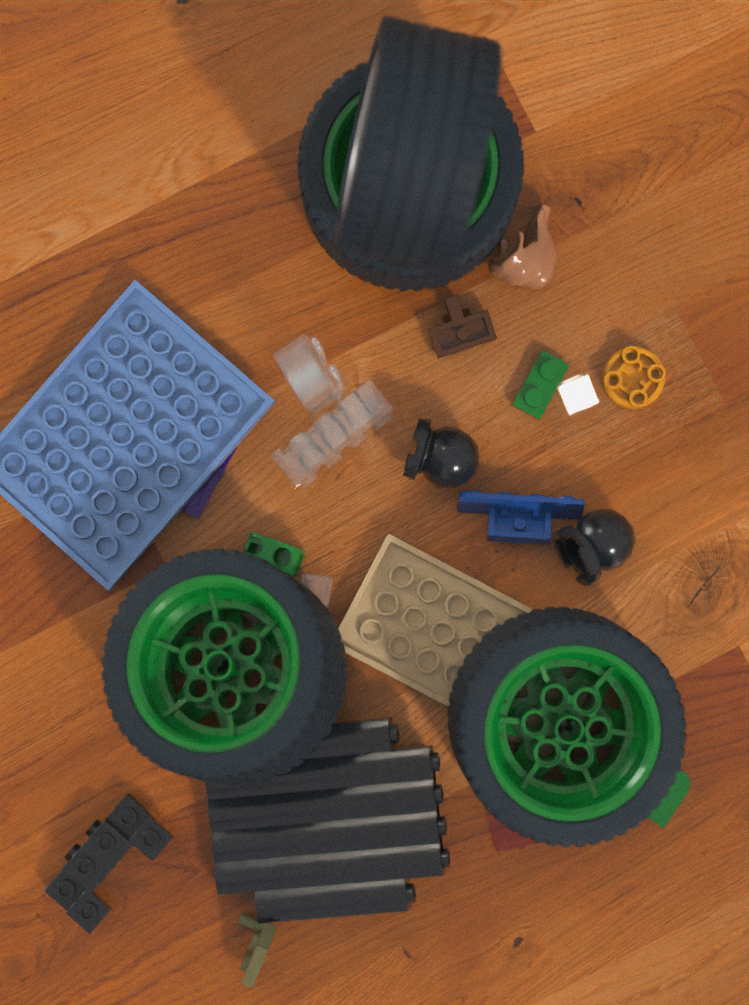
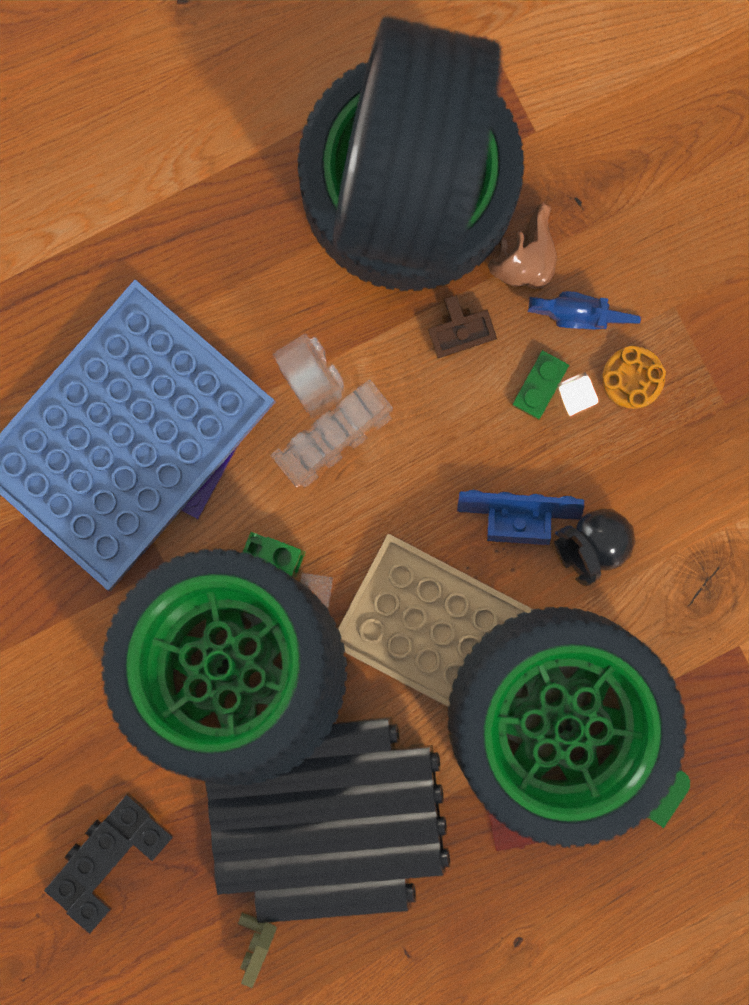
black tile [403,418,479,488] -> none
none -> blue animal [527,291,641,329]

